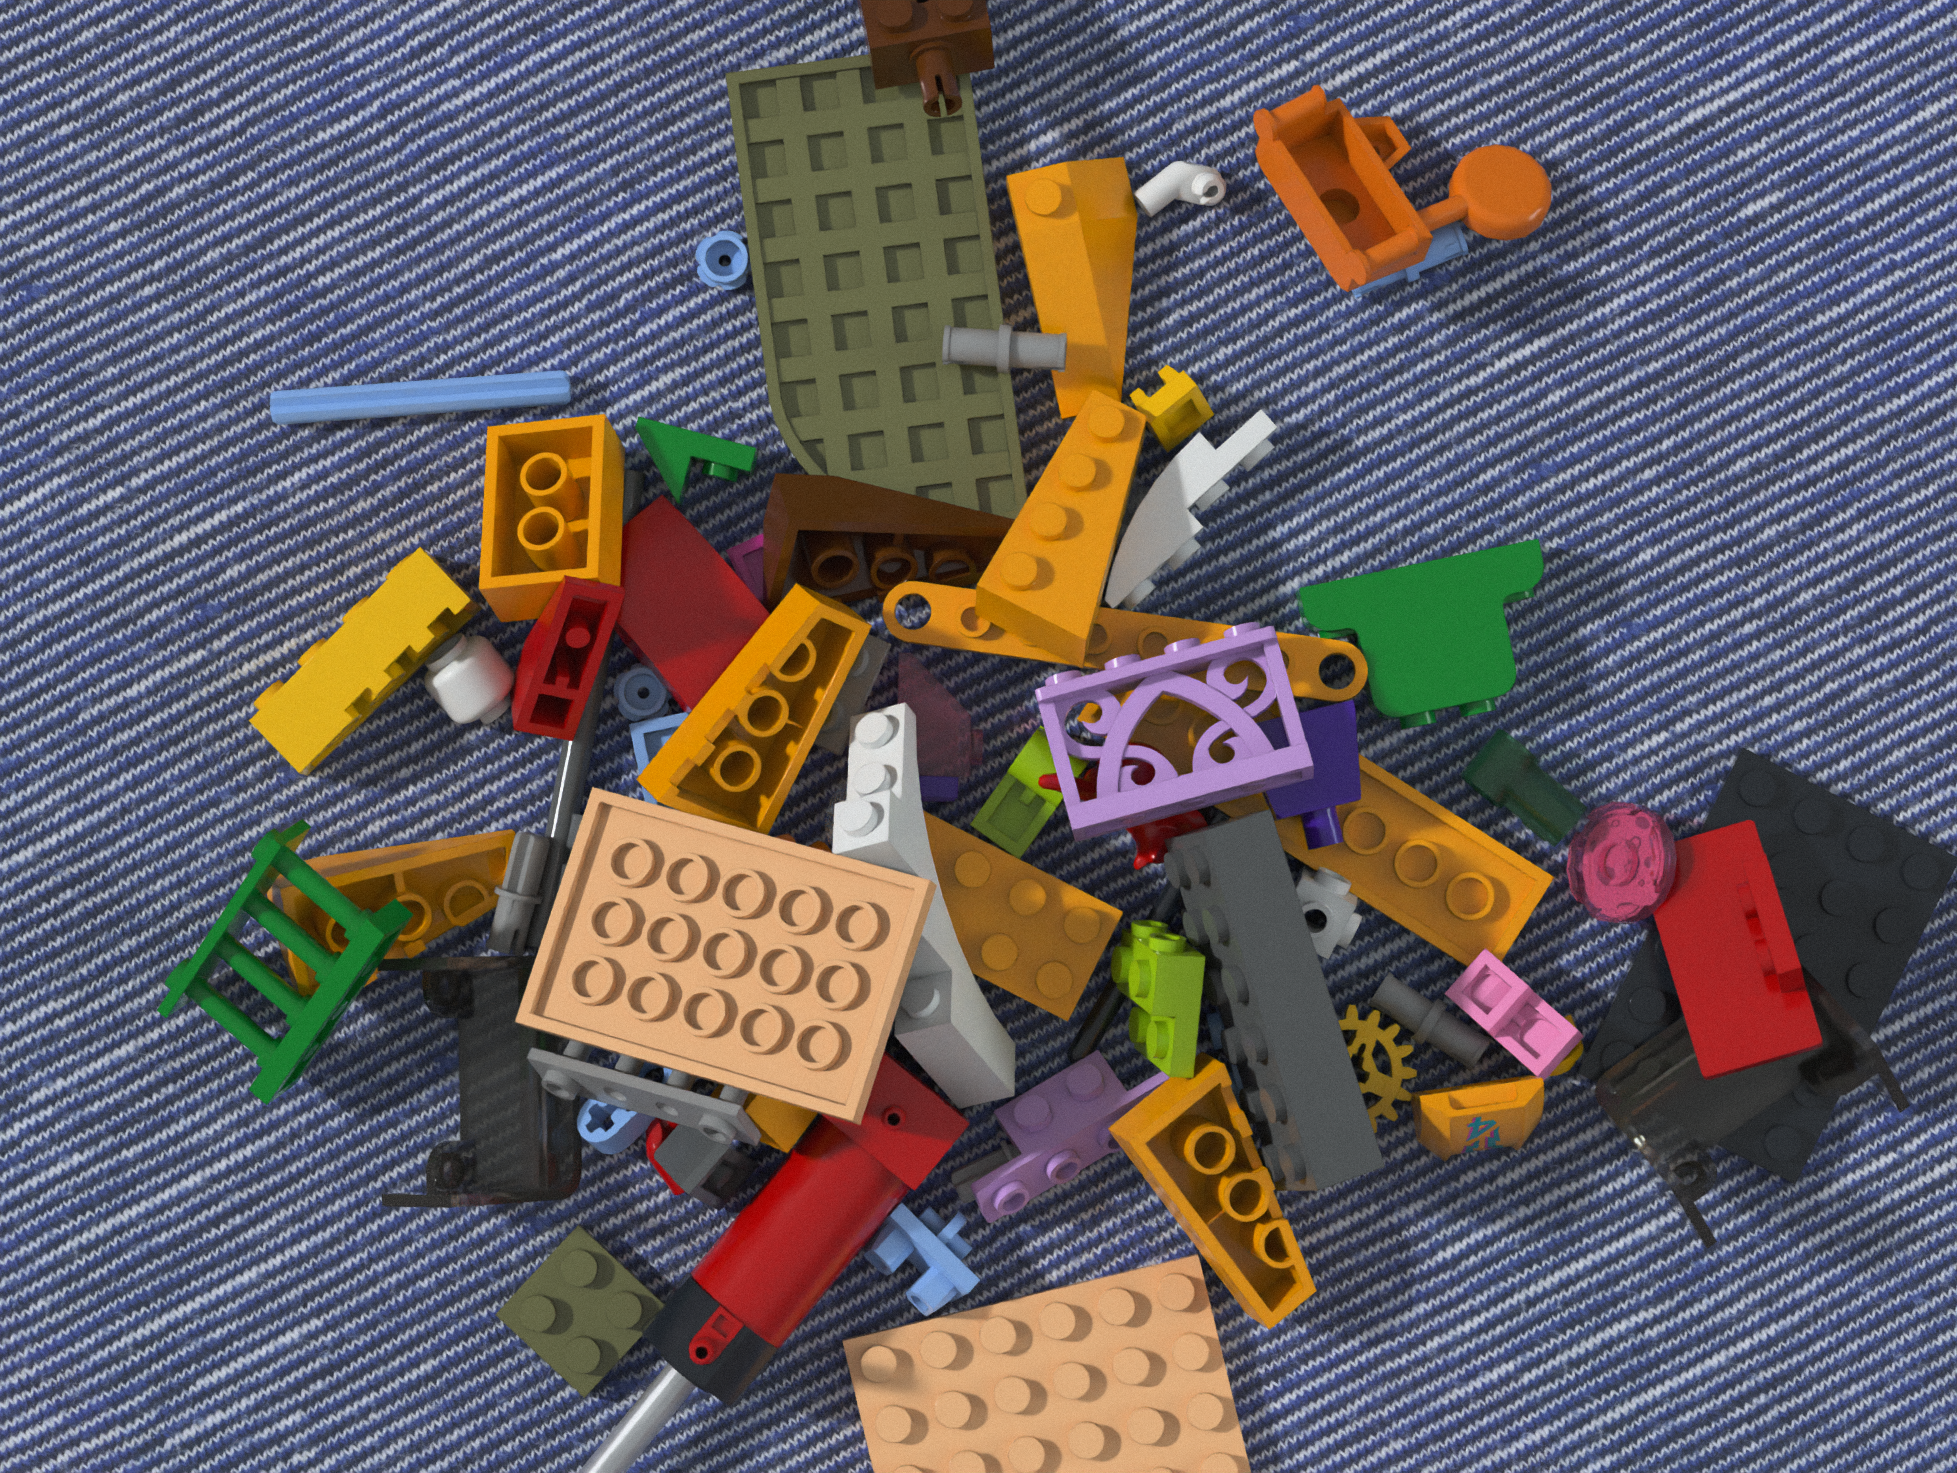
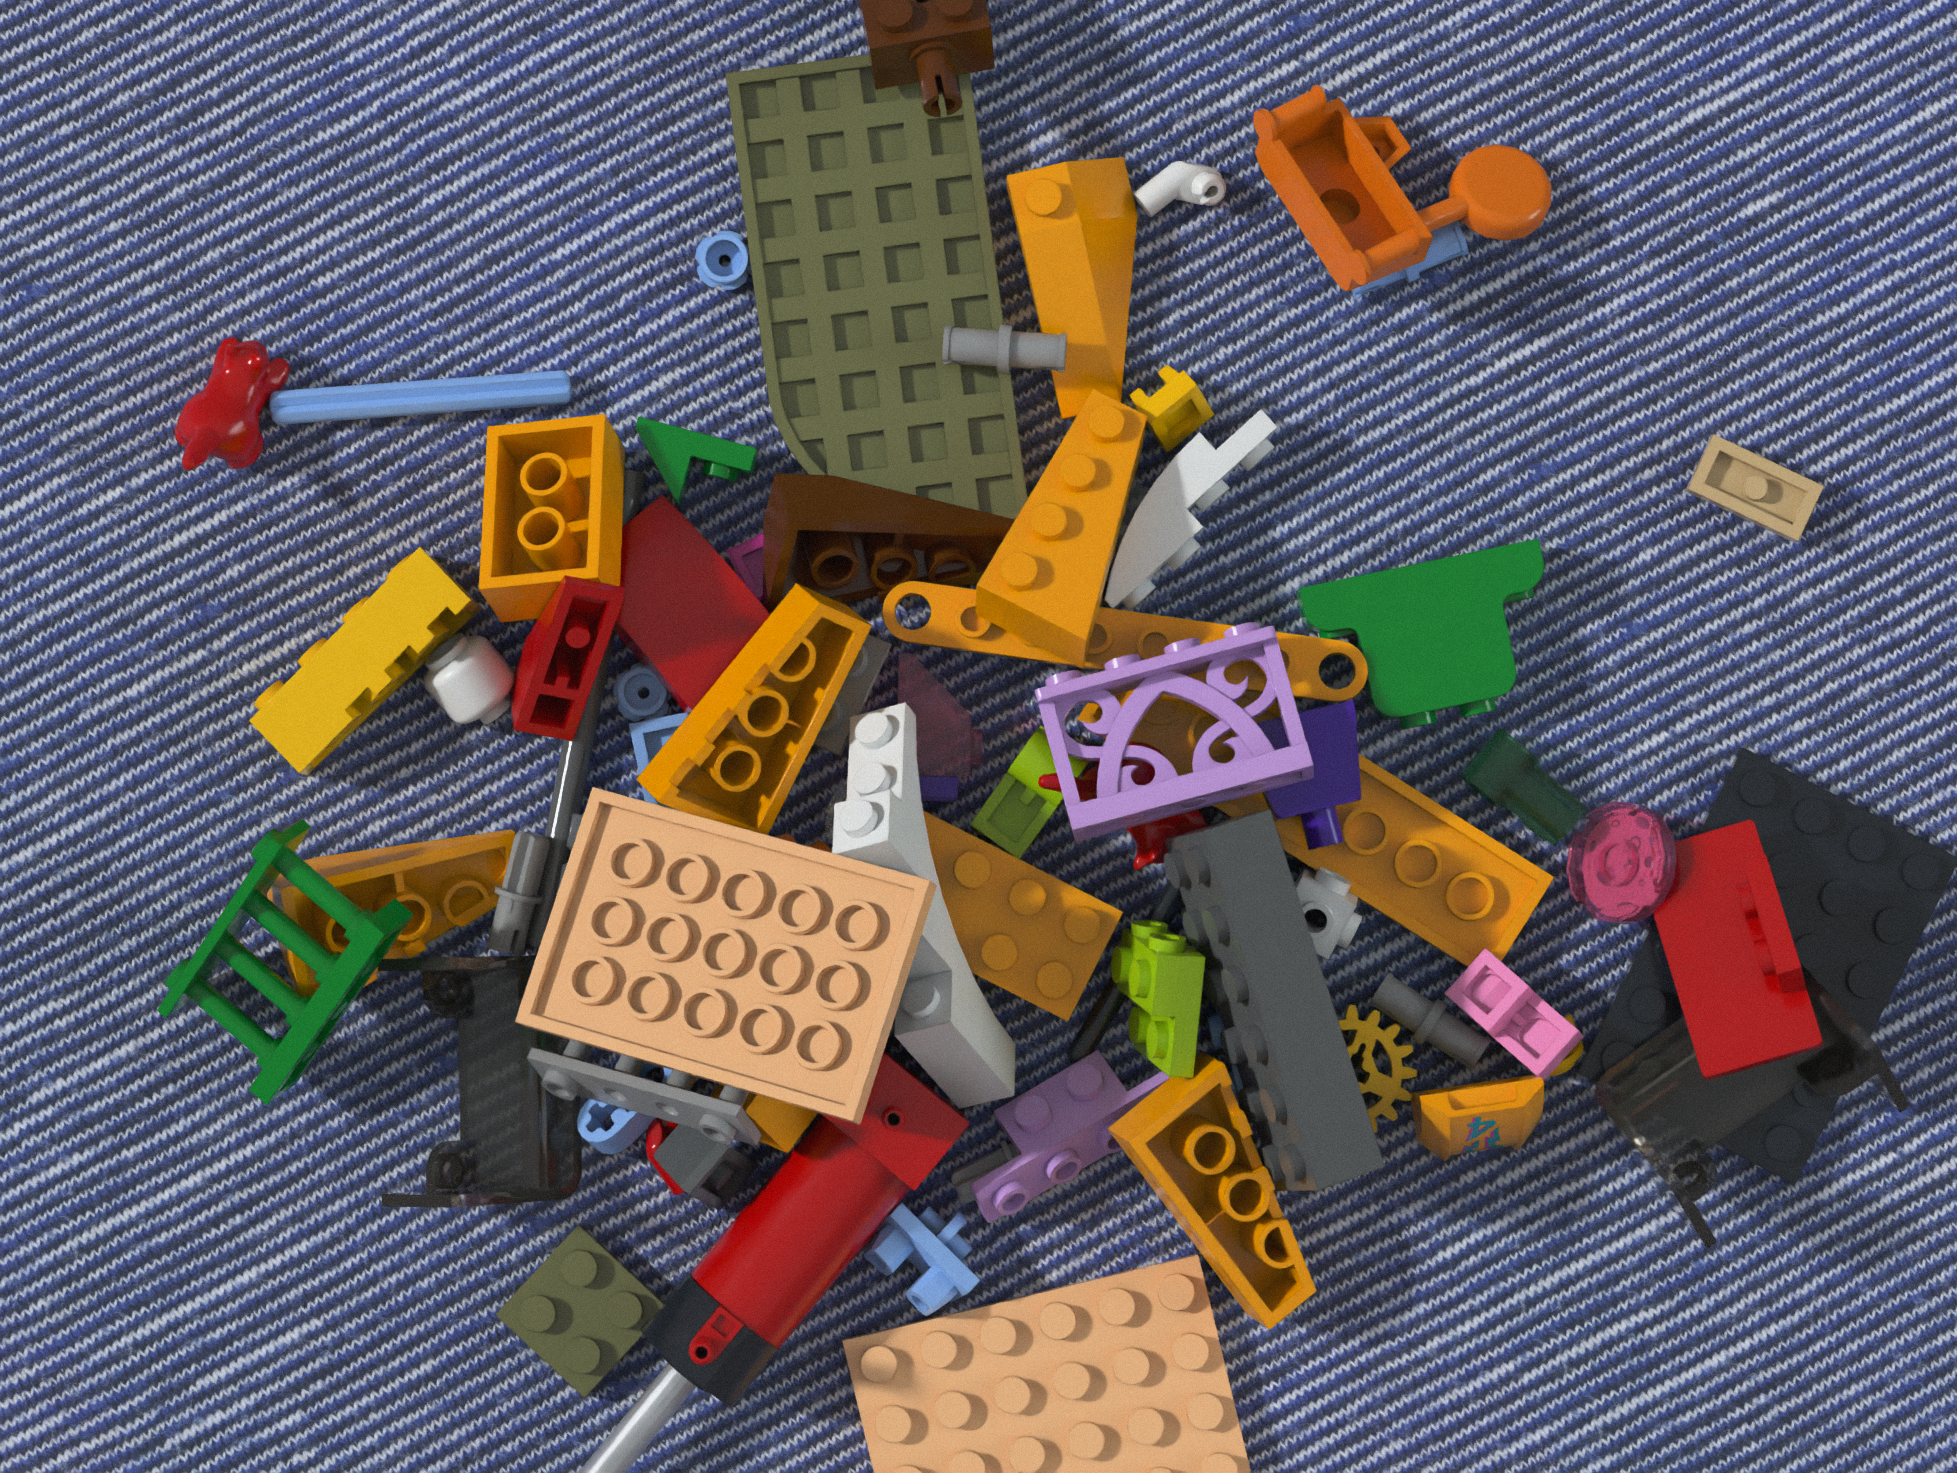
none -> red animal [174,337,291,471]
none -> tan plate [1685,434,1824,543]

